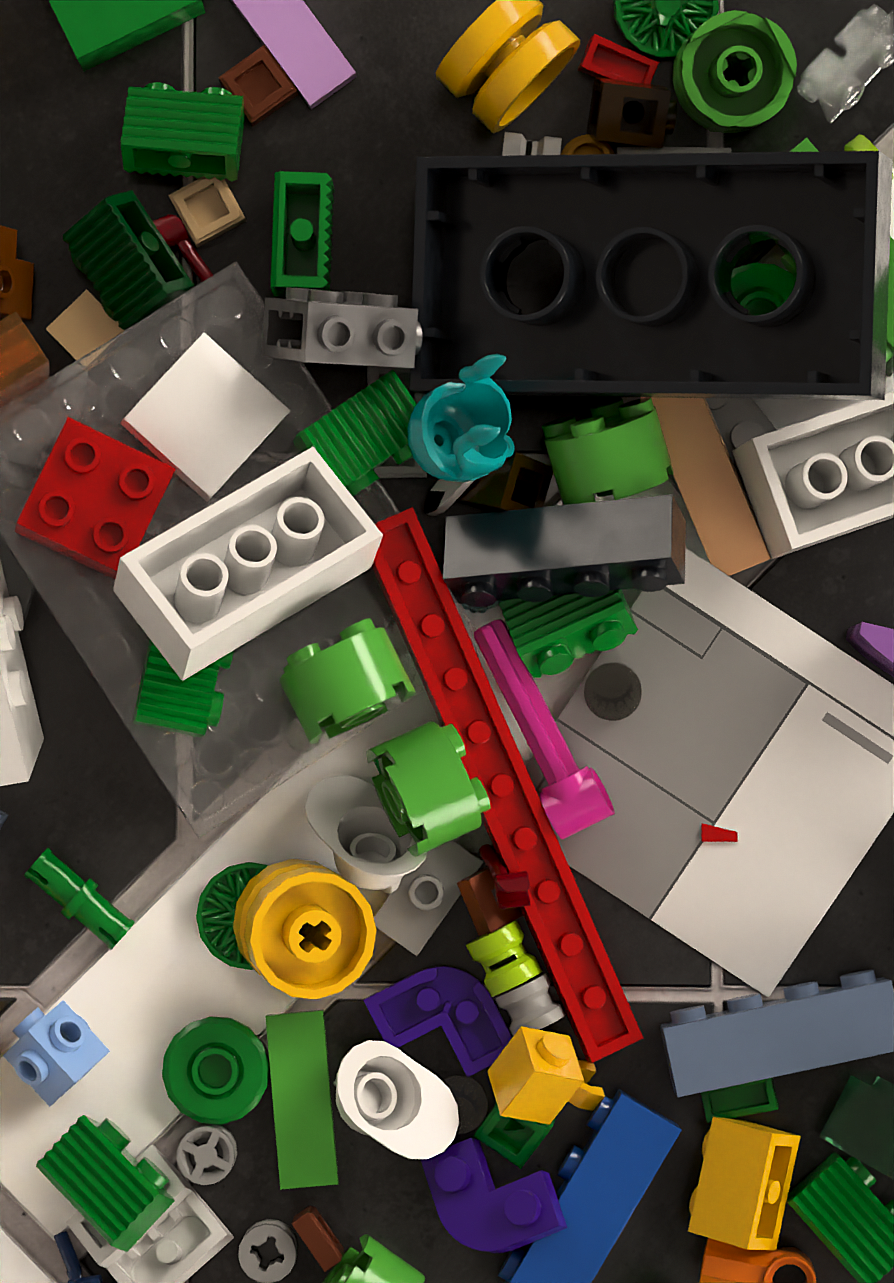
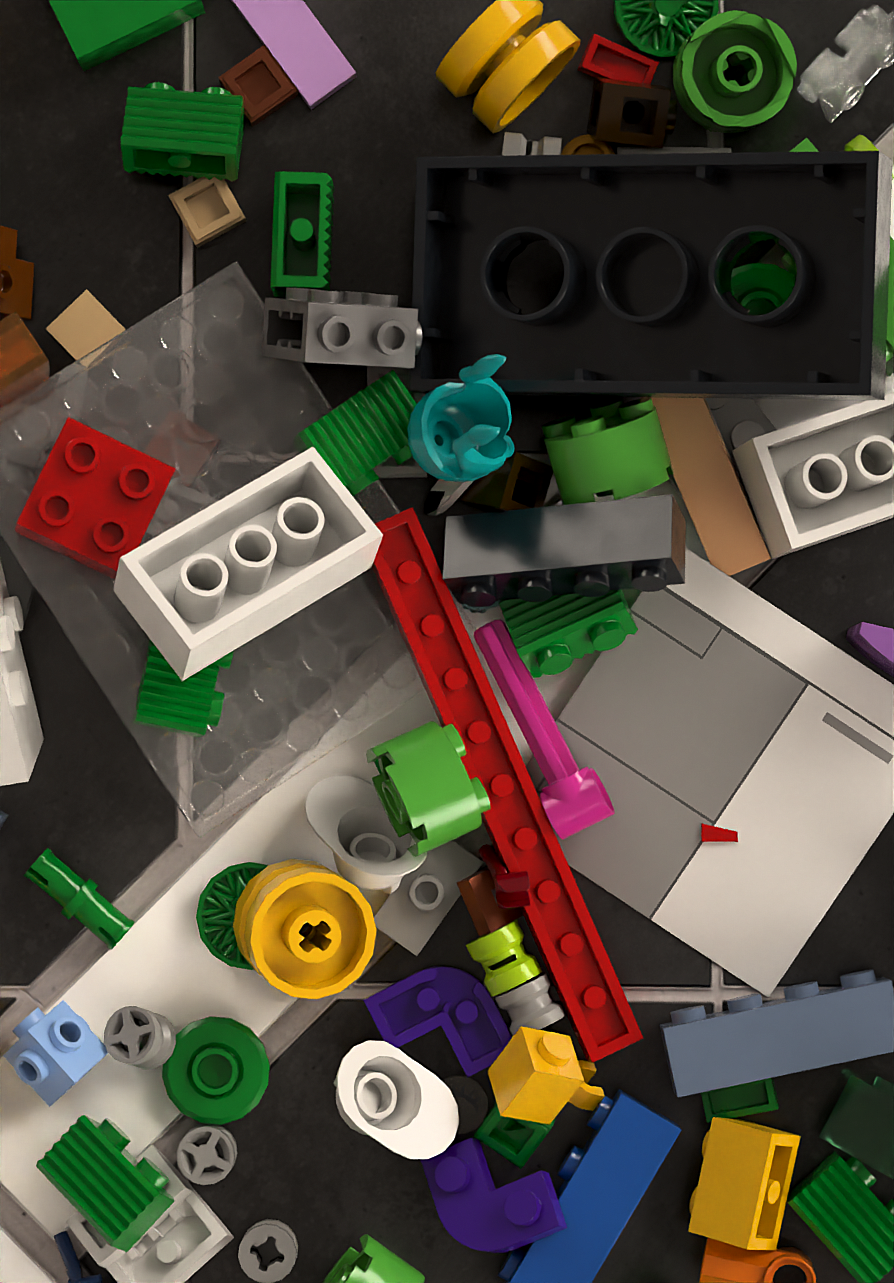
dark green brick [63,190,194,330] -> none
white slope [120,332,291,502] -> none
dark red hand [153,214,215,285] -> none
bright green tile [265,1009,339,1190] -> none
bright green brick [279,618,416,744] -> none
copper tile [291,1205,344,1272] -> none
clear smoke tile [584,662,642,721] -> none
none -> light grey wheel [104,1006,176,1070]

